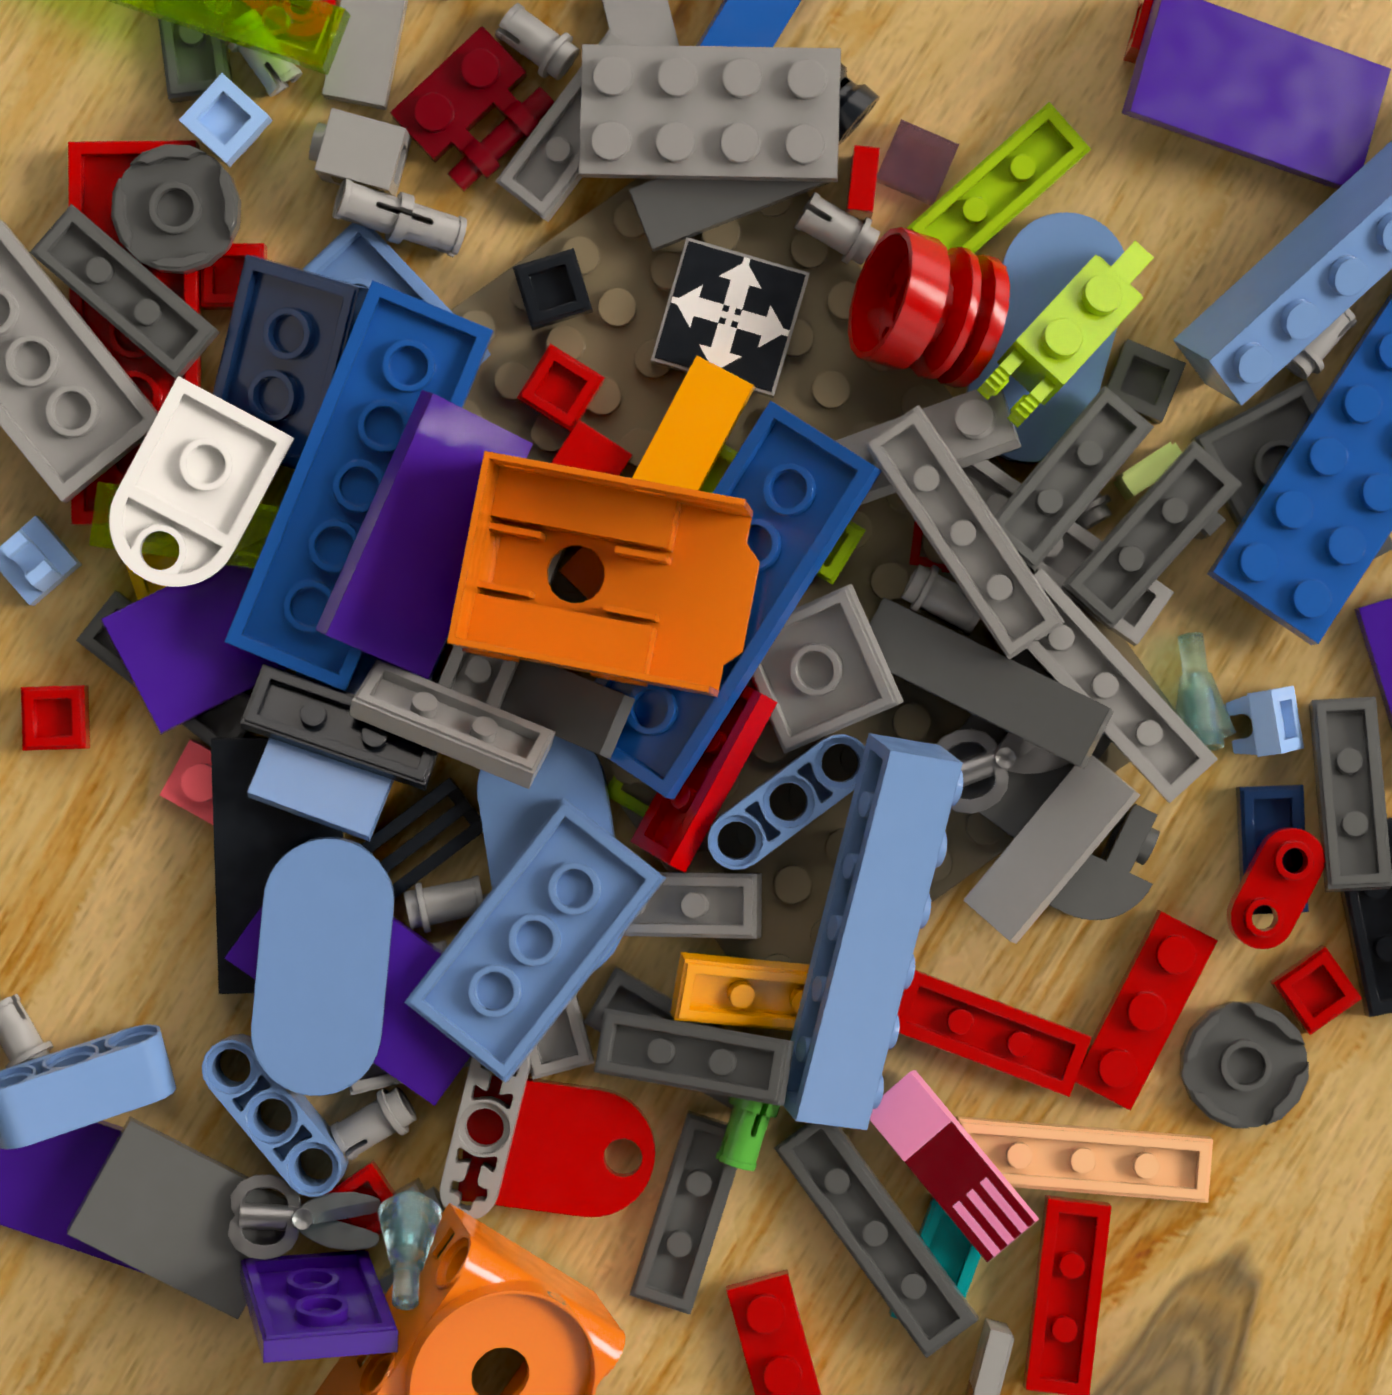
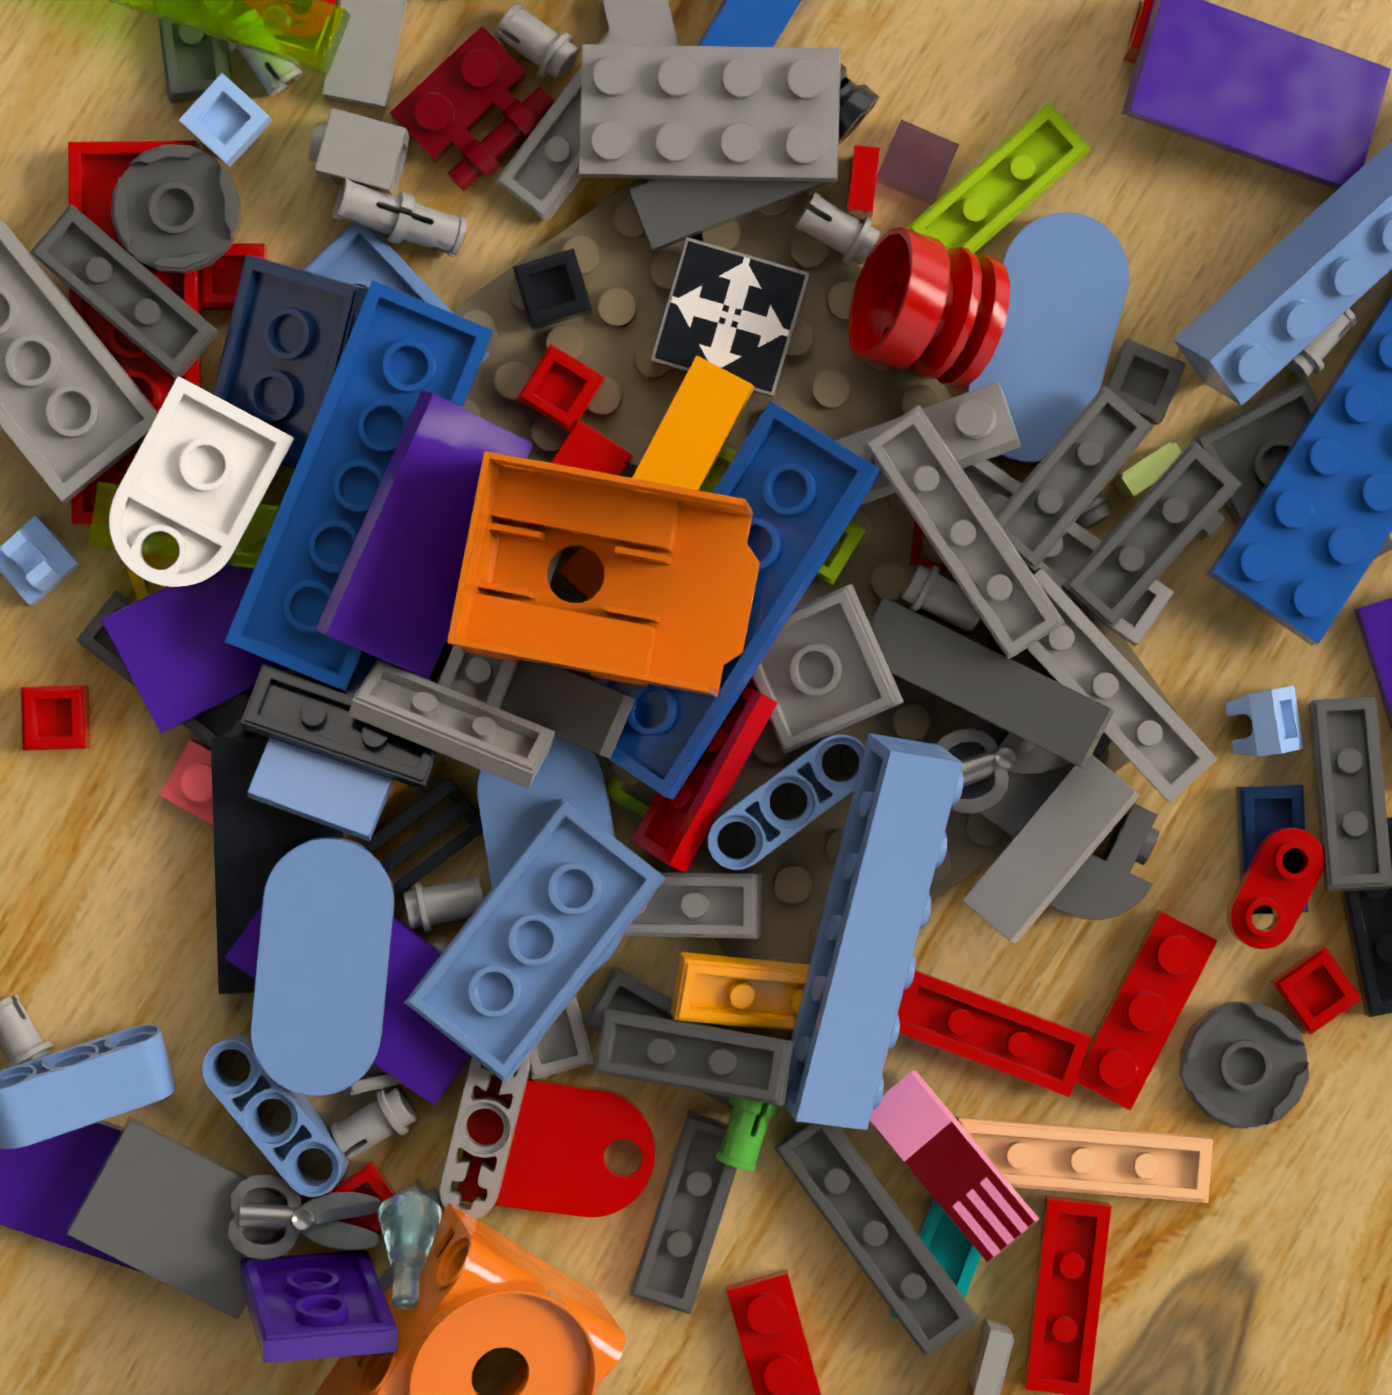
lime hinge [977,240,1154,428] -> none
clear light blue cone [1175,632,1236,751] -> none

